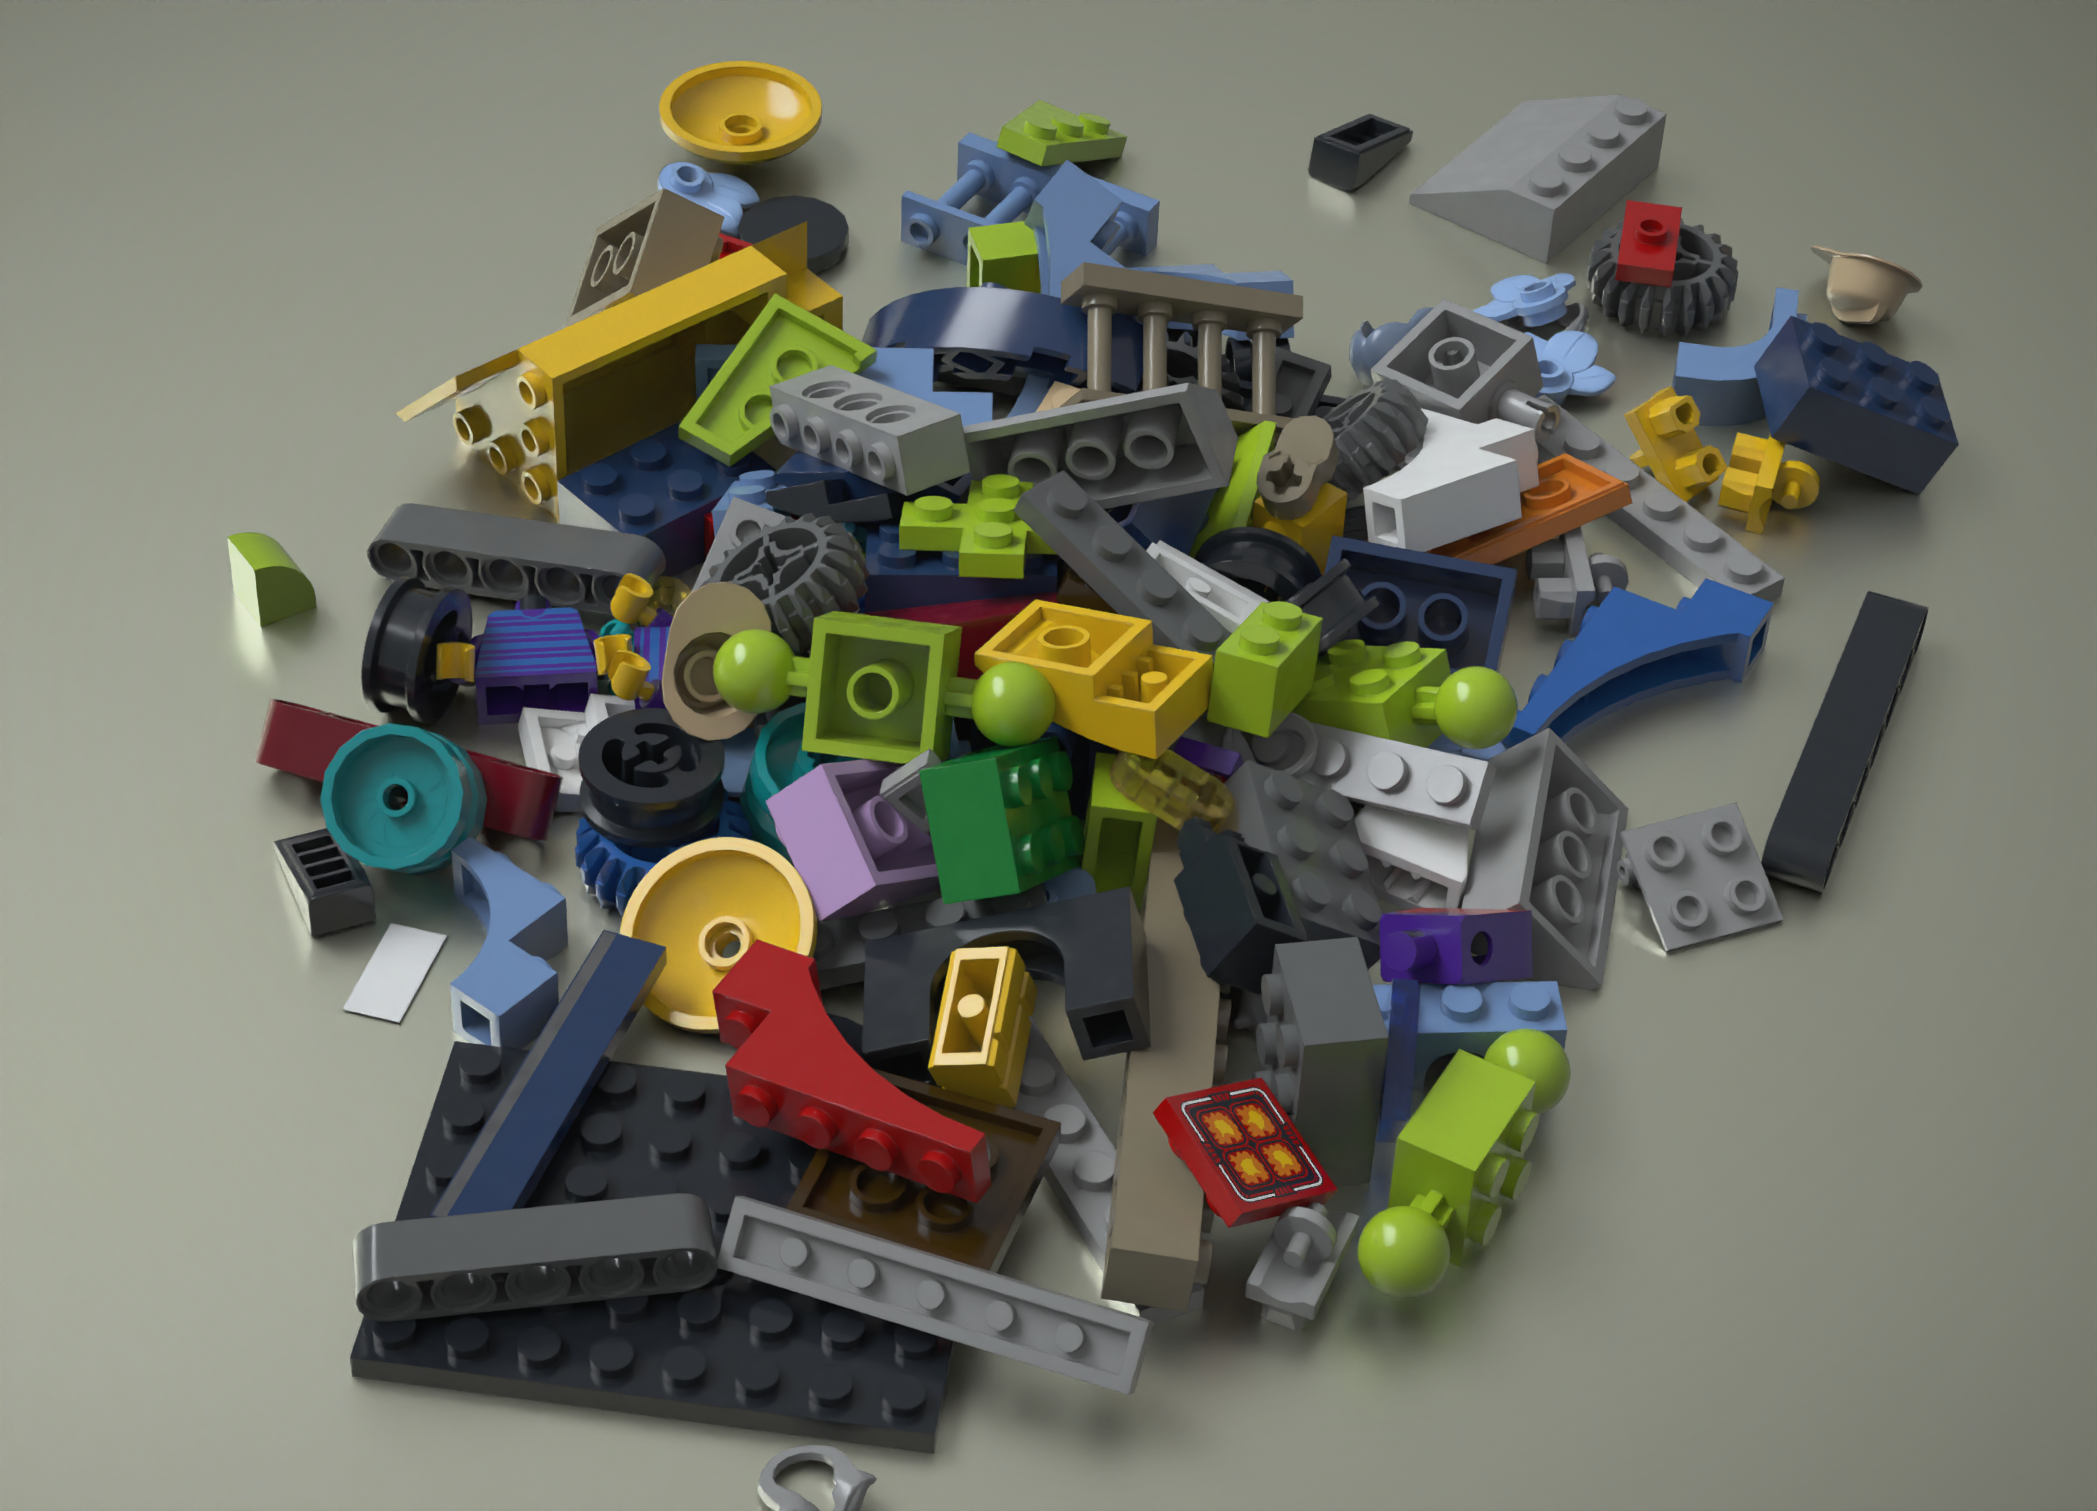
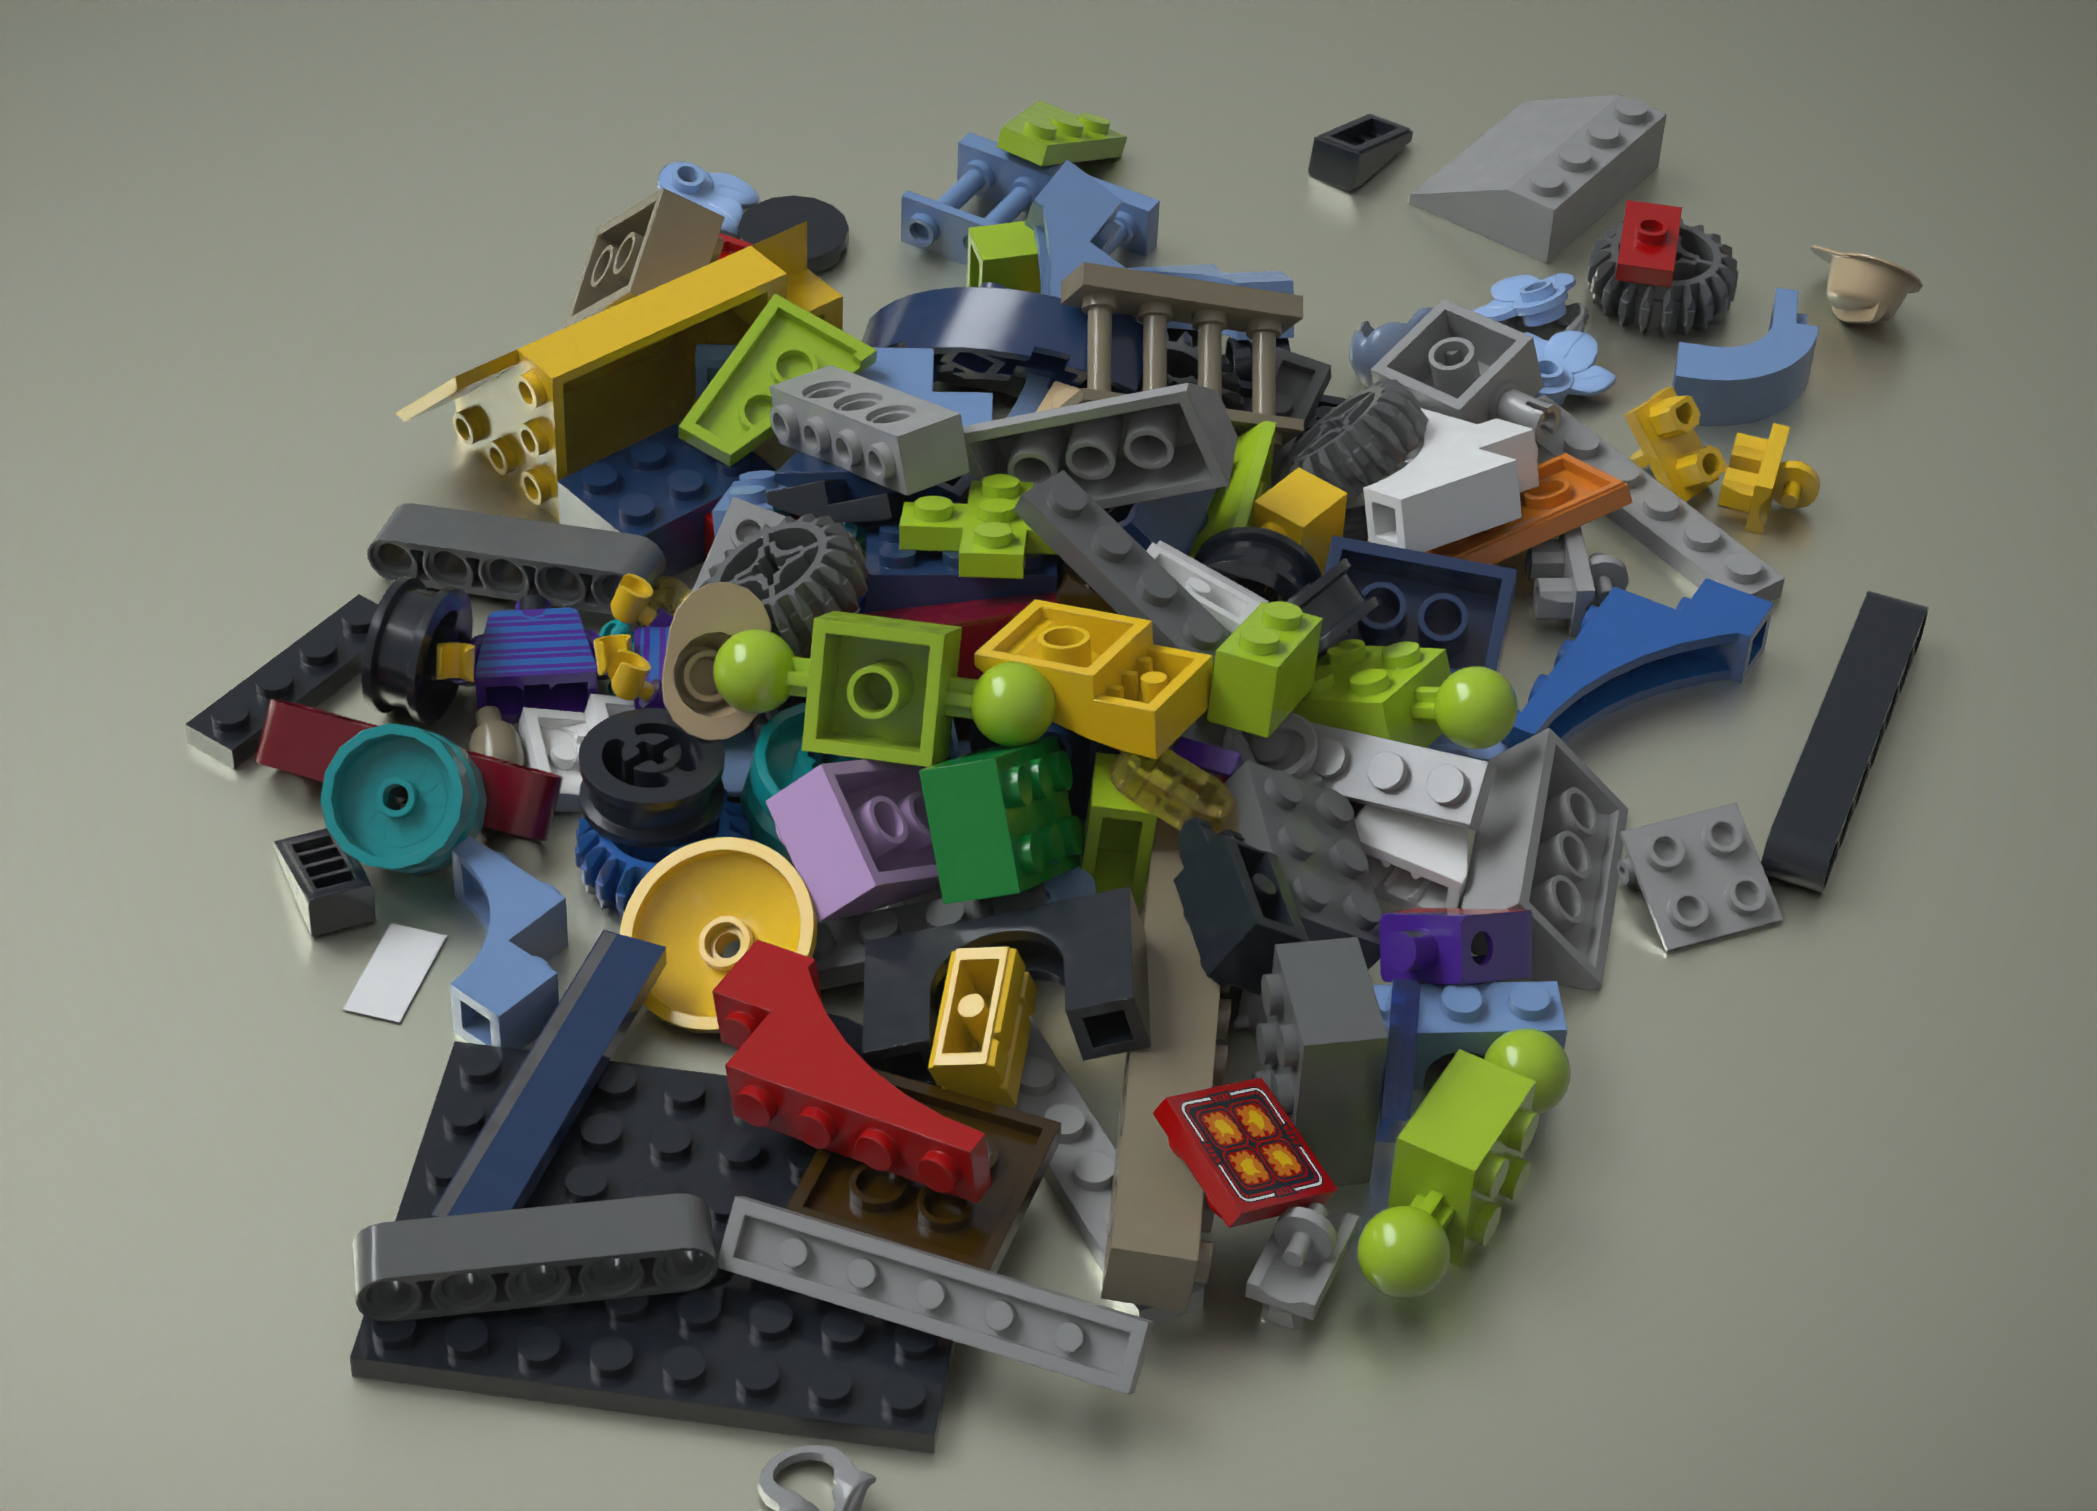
lime brick [227,532,317,627] -> none
yellow dish [659,61,822,164] -> none
light grey tile [879,749,942,834] -> none
dark tan piece [1256,416,1339,520] -> none
dark blue brick [1754,316,1959,495] -> none
none -> black plate [185,594,378,770]
none -> dark tan cylinder [469,706,525,765]

